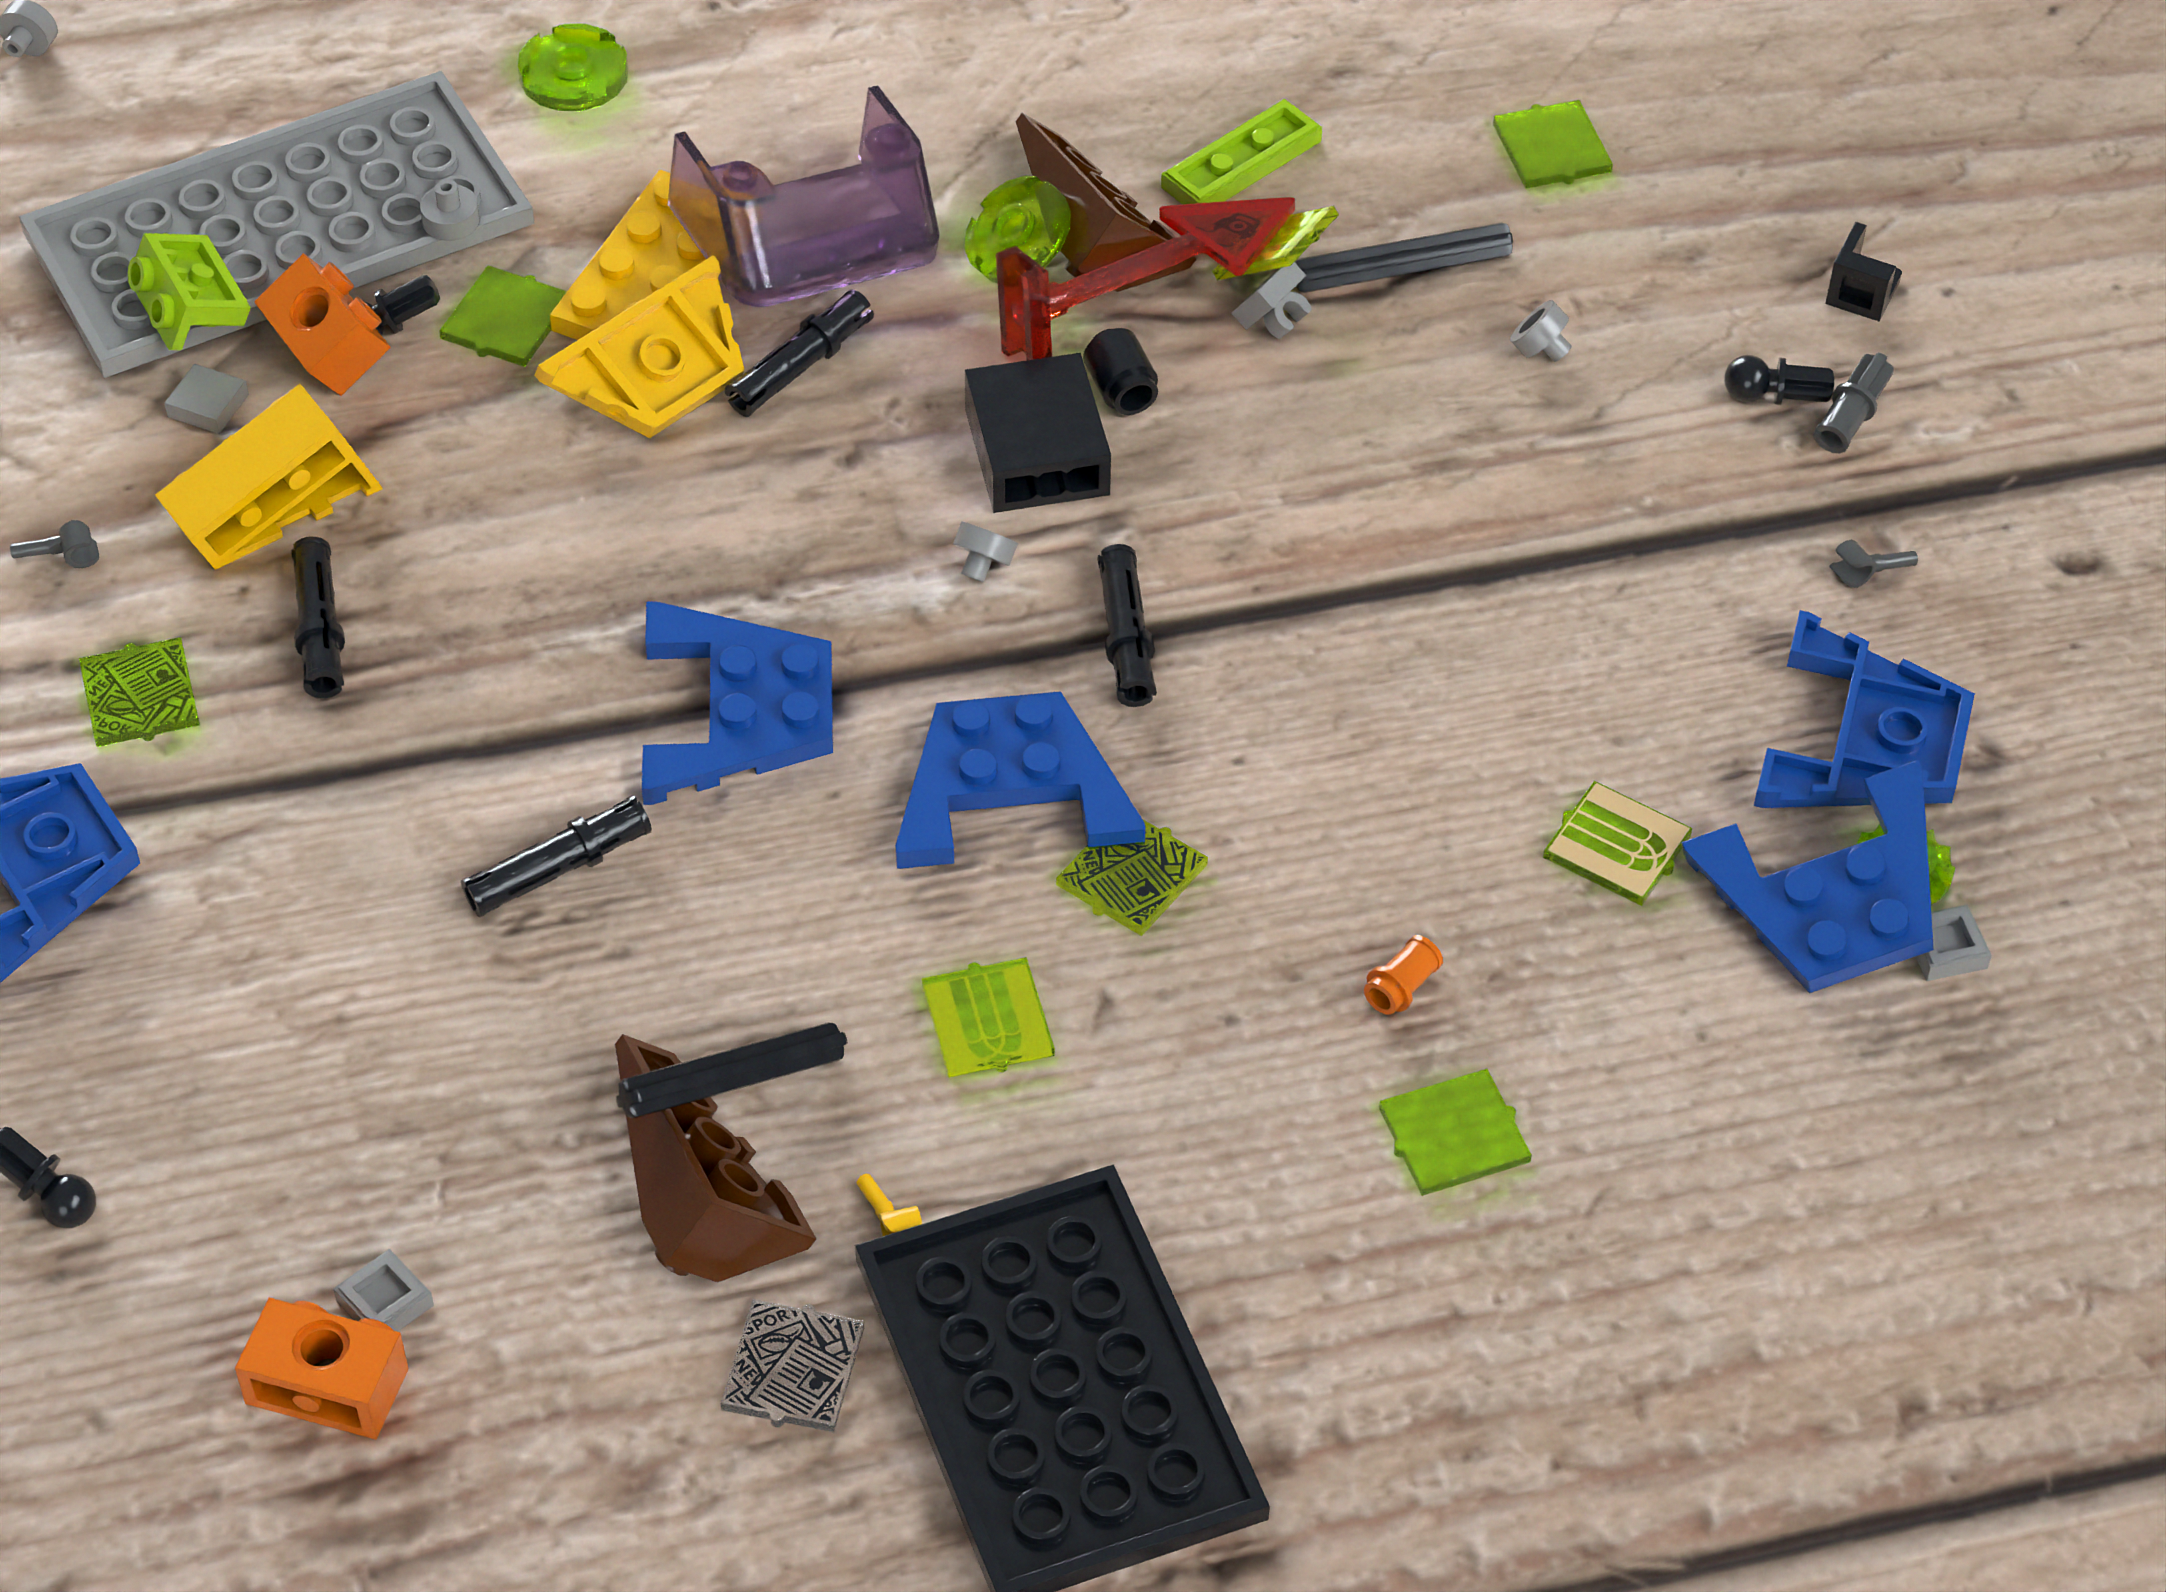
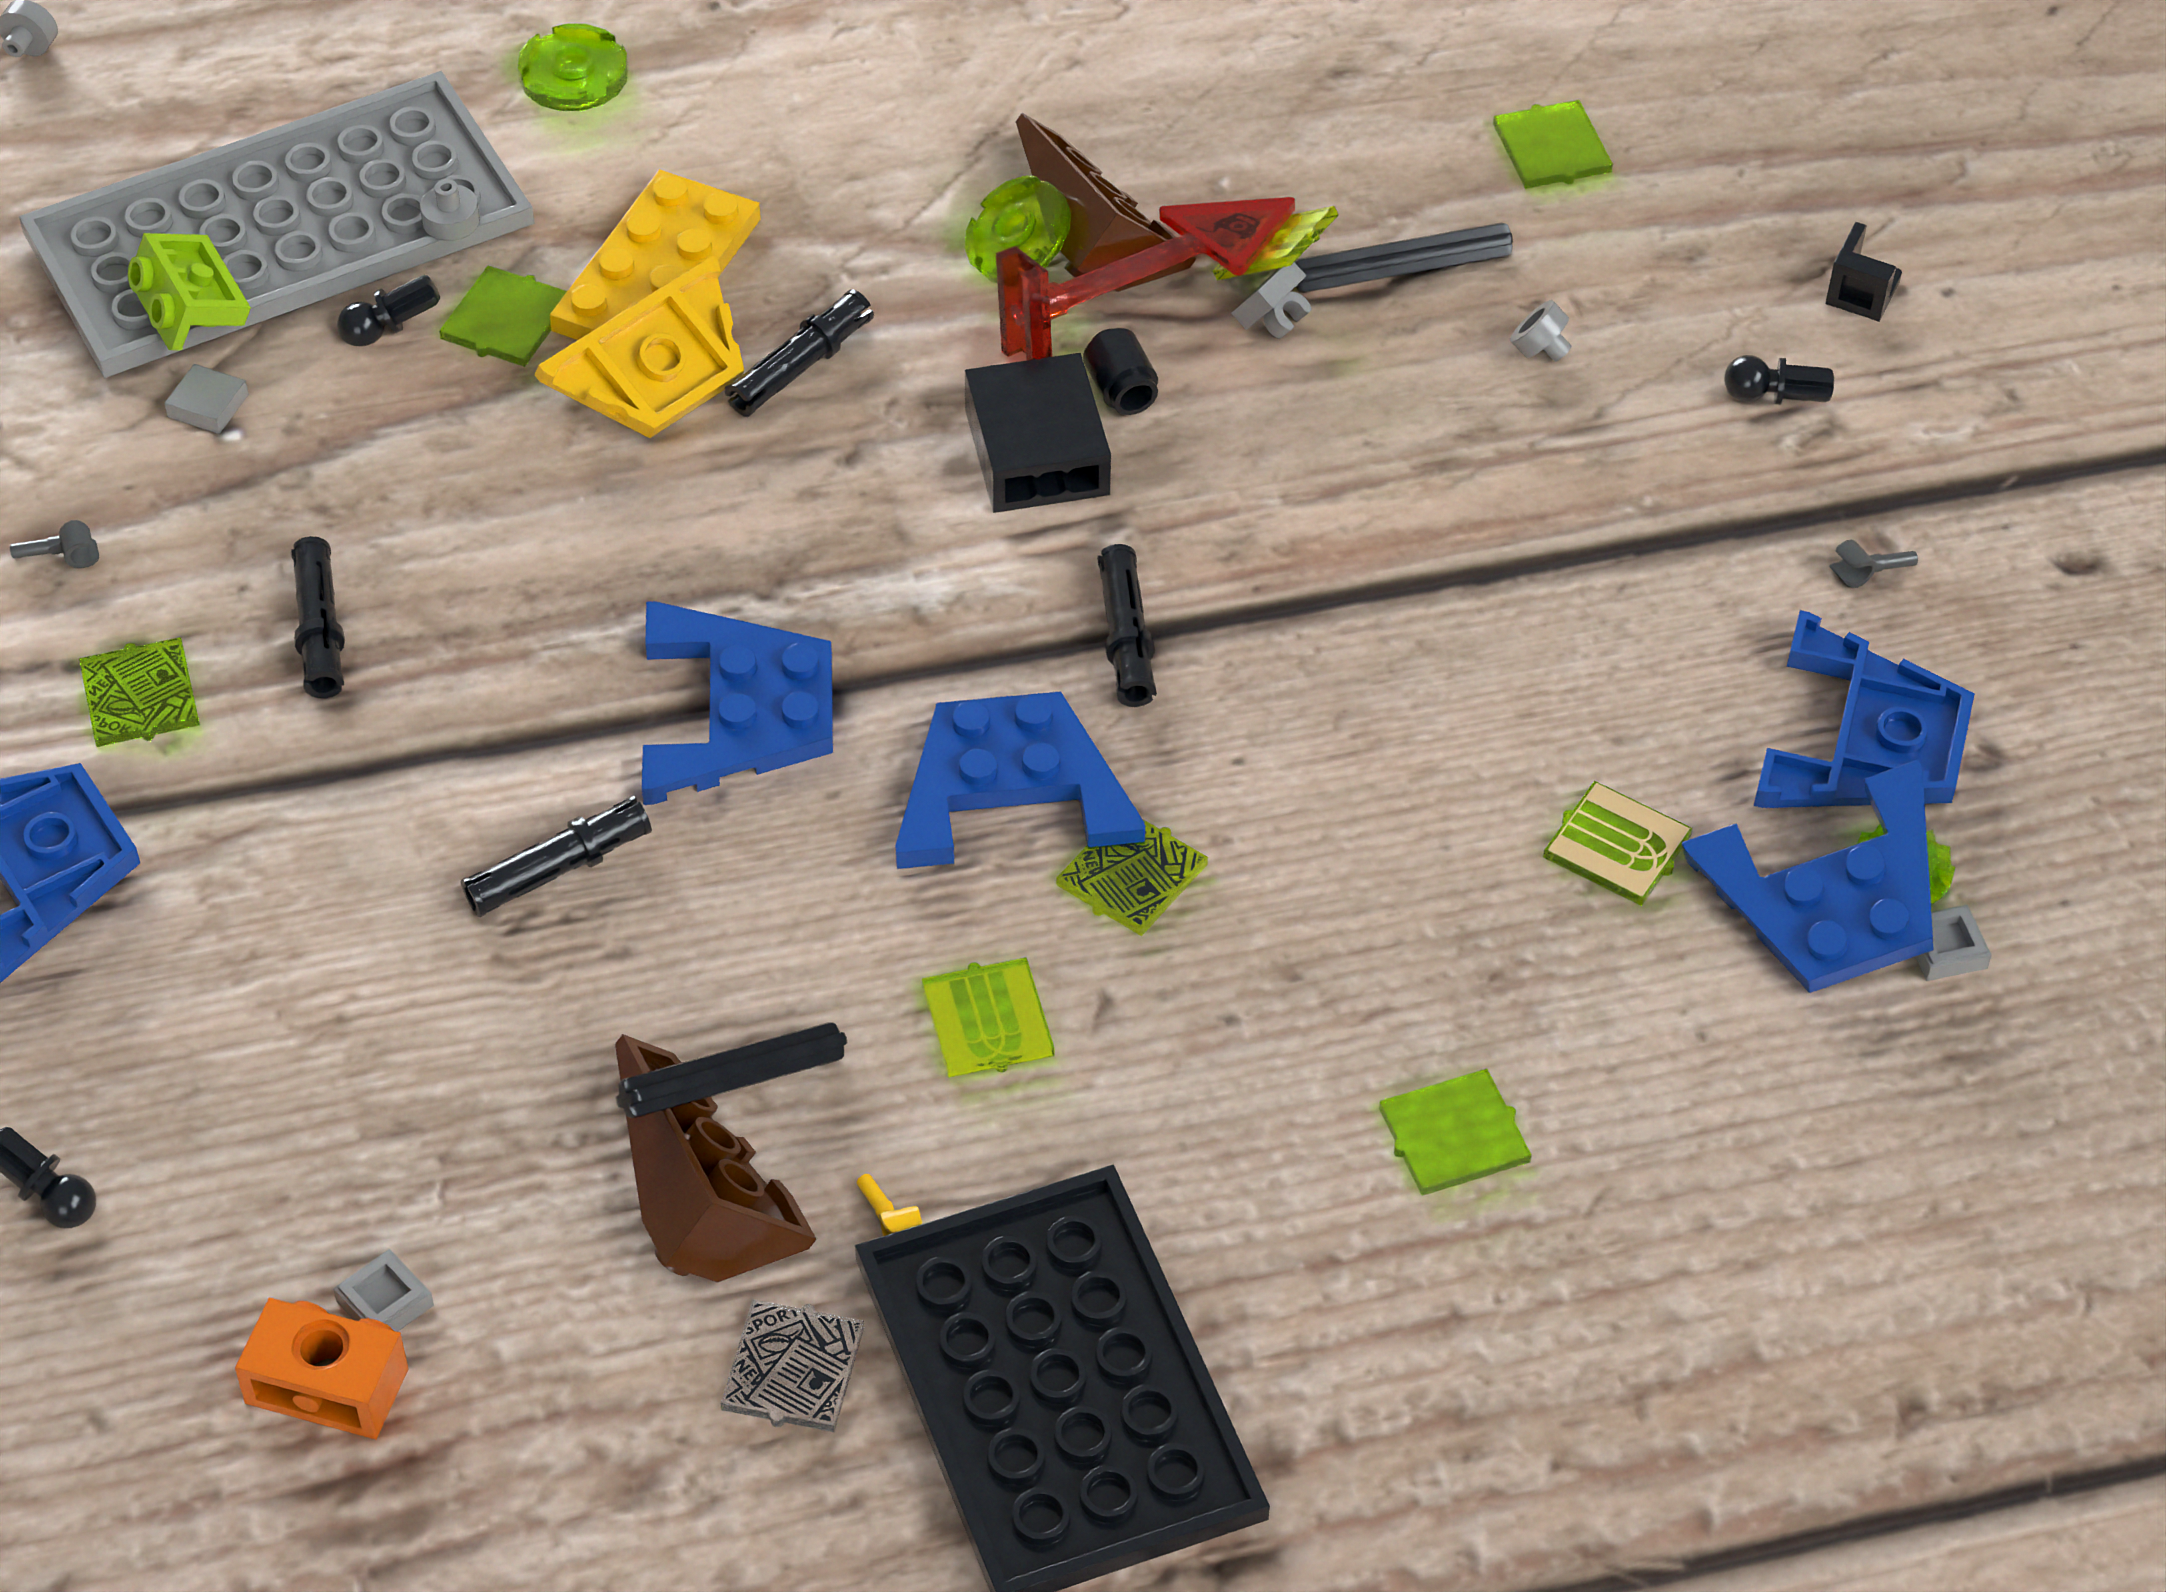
yellow wedge [155,383,383,570] -> none
orange brick [254,253,391,396] -> none
clear purple windscreen [667,85,940,307] -> none
light grey tile [953,521,1018,582] -> none
lime tile [1161,98,1322,213] -> none
orange pin [1364,935,1443,1015] -> none
dark grey axle [1813,352,1894,454] -> none

